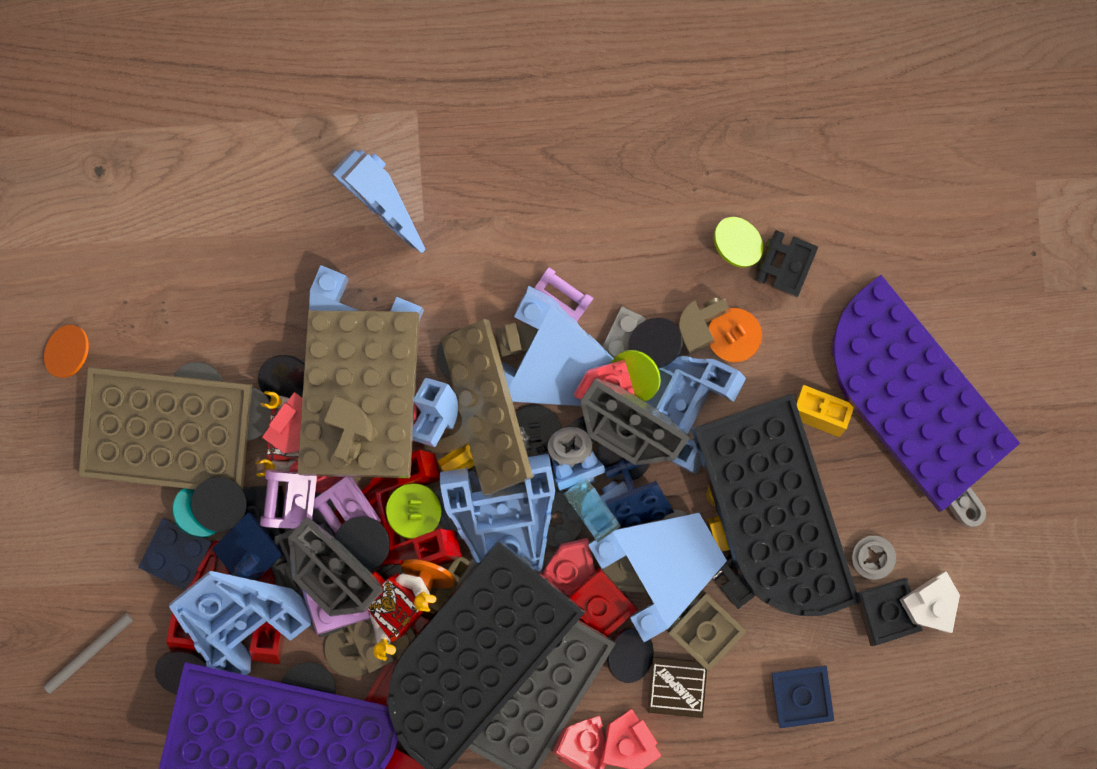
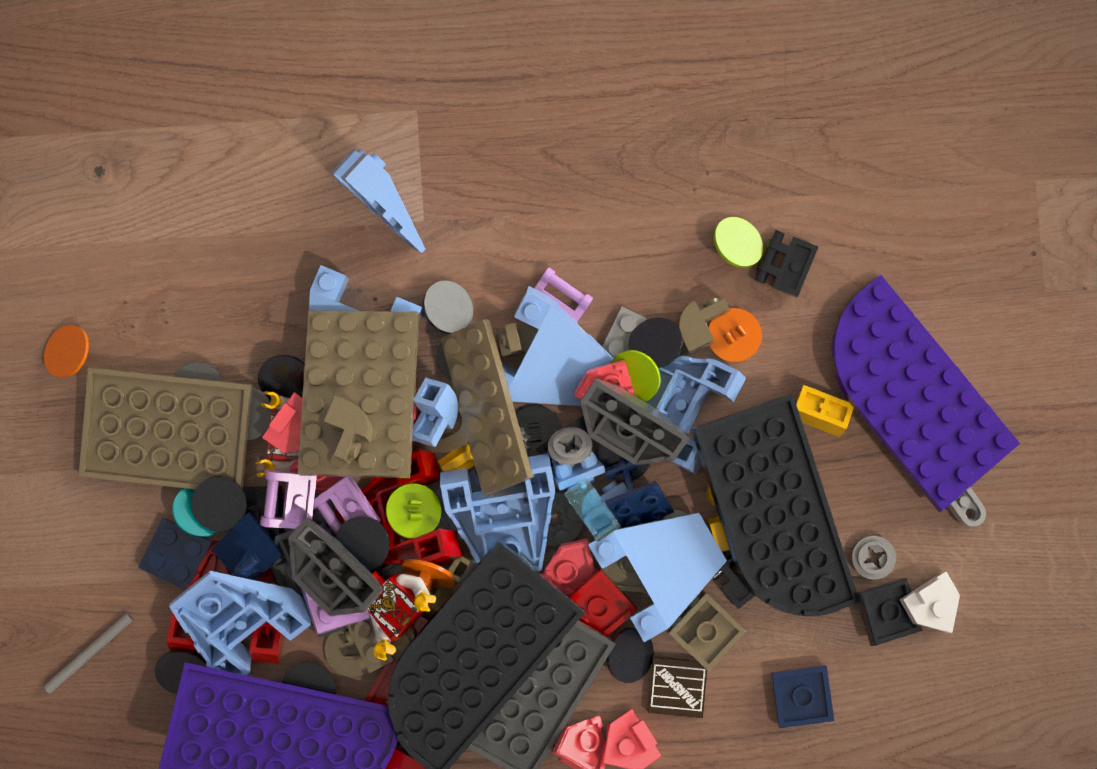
none -> piece [423,280,473,334]

